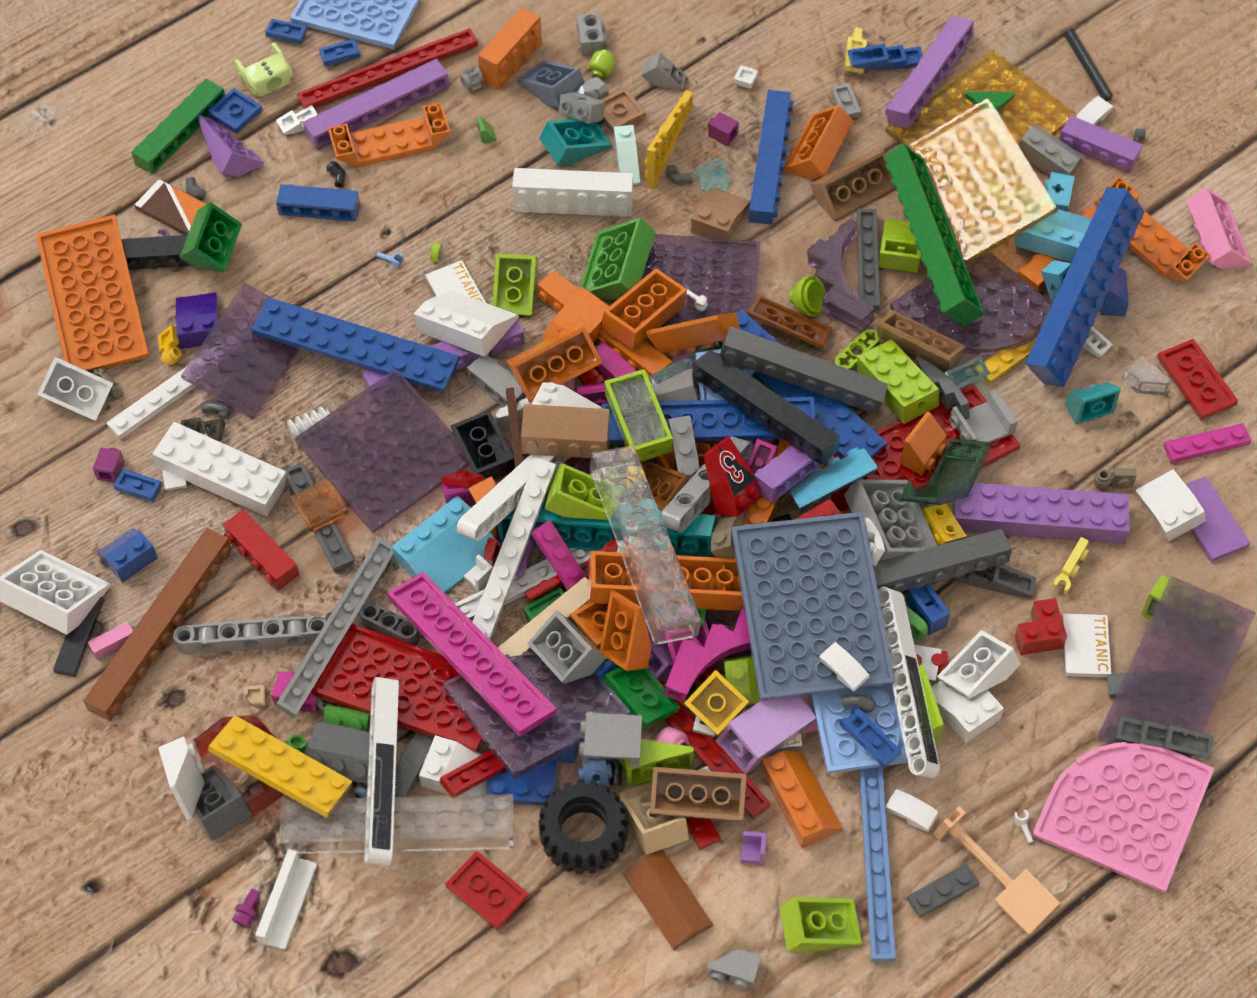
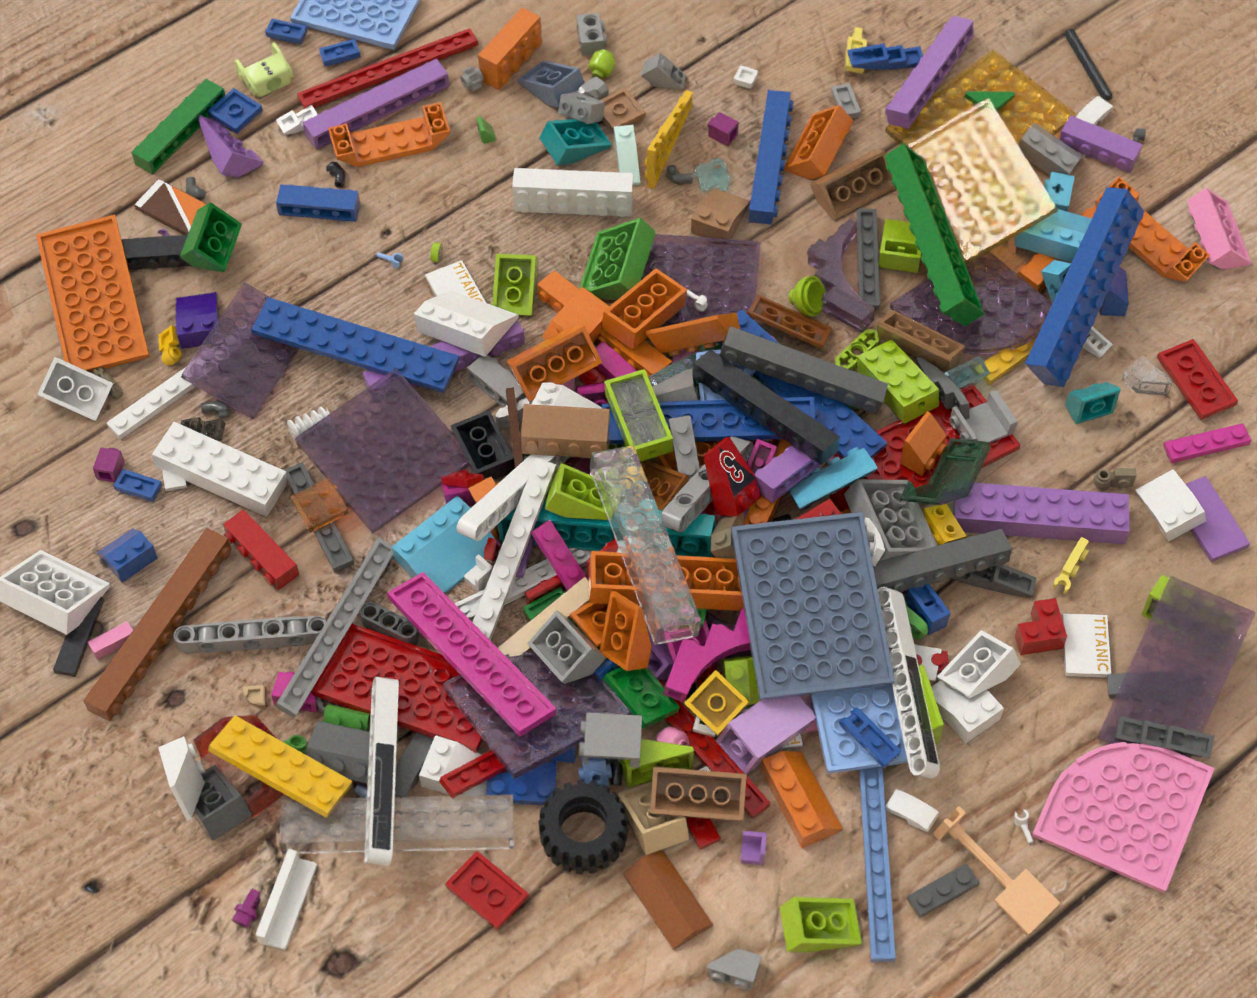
white slope [819,642,870,692] -> none
dark grey arm [841,694,876,713] -> none

